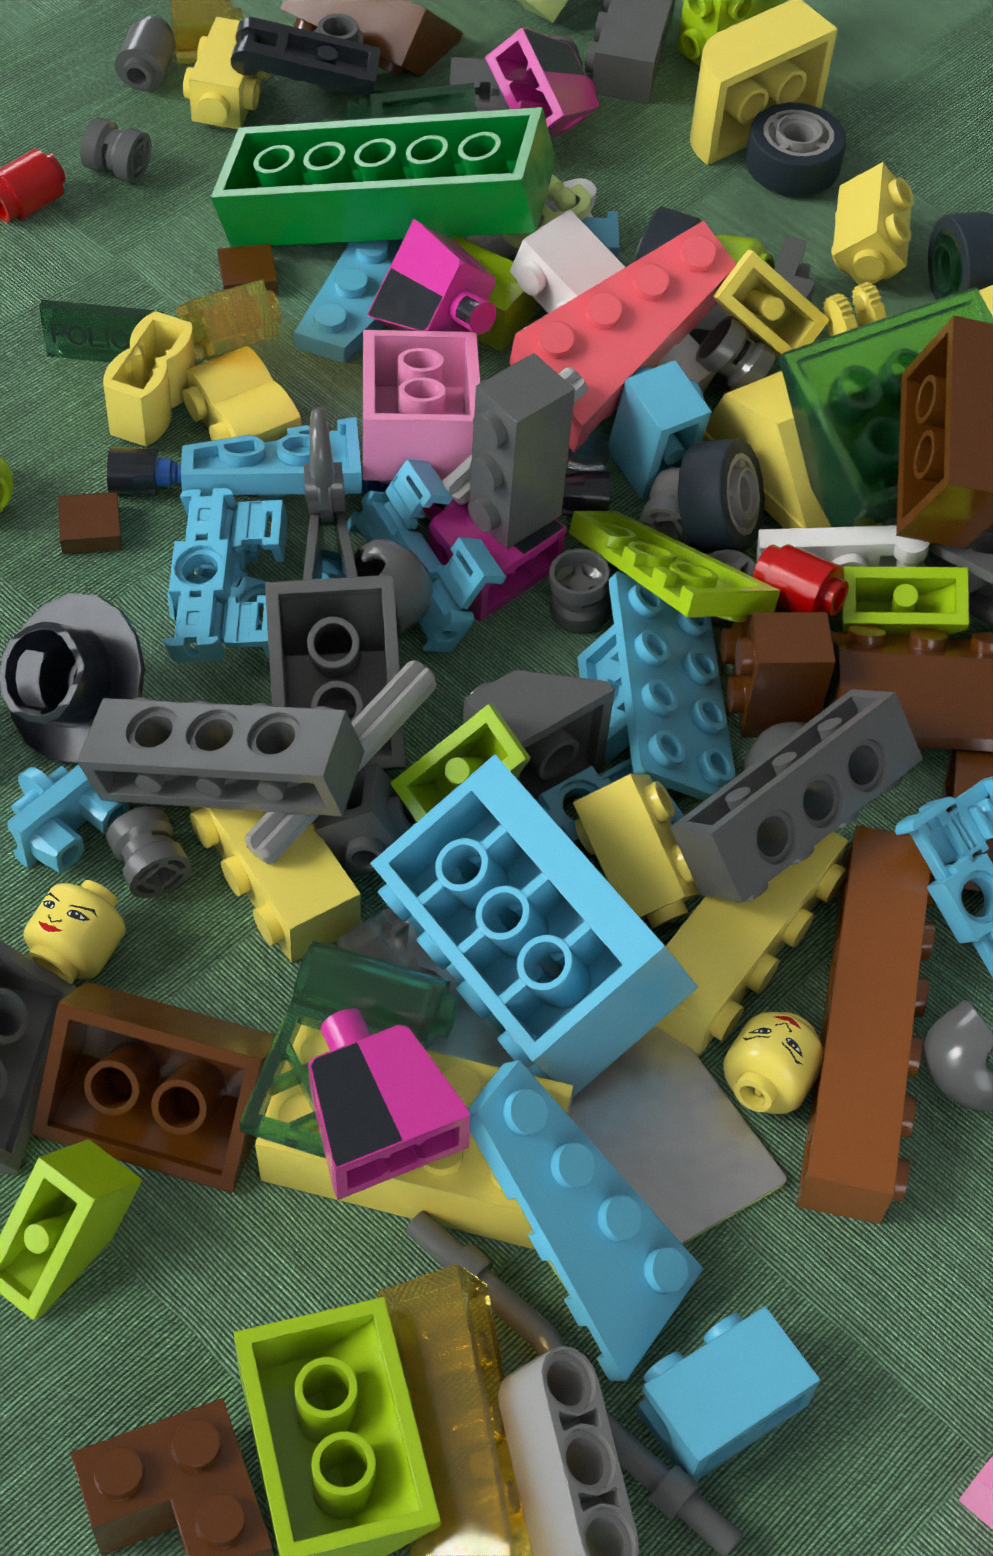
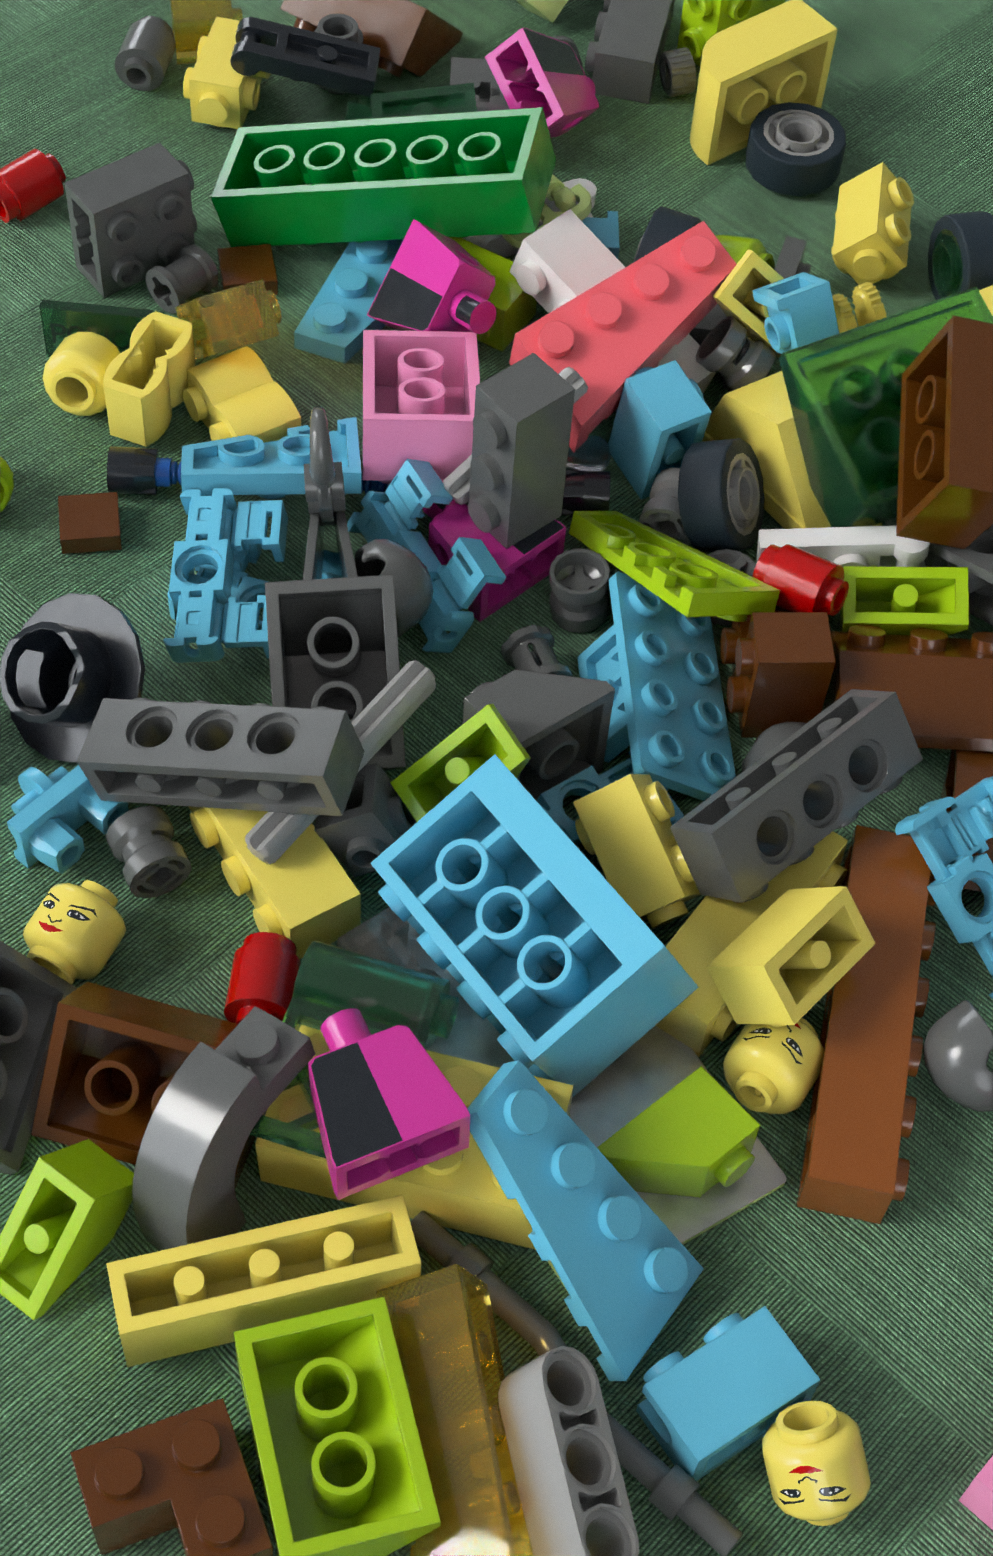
dark grey wheel [80,117,152,184] -> none
none -> light yellow head [43,332,120,416]
none -> dark grey brick [65,142,197,298]
none -> light yellow brick [106,1195,421,1367]
none -> dark grey arch [132,1006,315,1250]
none -> dark grey bush [145,244,218,313]
none -> red brick [224,932,301,1026]
none -> dark grey bush [501,625,573,677]
none -> lime slope [597,1066,760,1198]
none -> dark grey axle [659,47,697,97]
none -> light yellow brick [706,886,876,1028]
none -> medium azure brick [752,272,842,370]
none -> light yellow head [762,1401,871,1526]

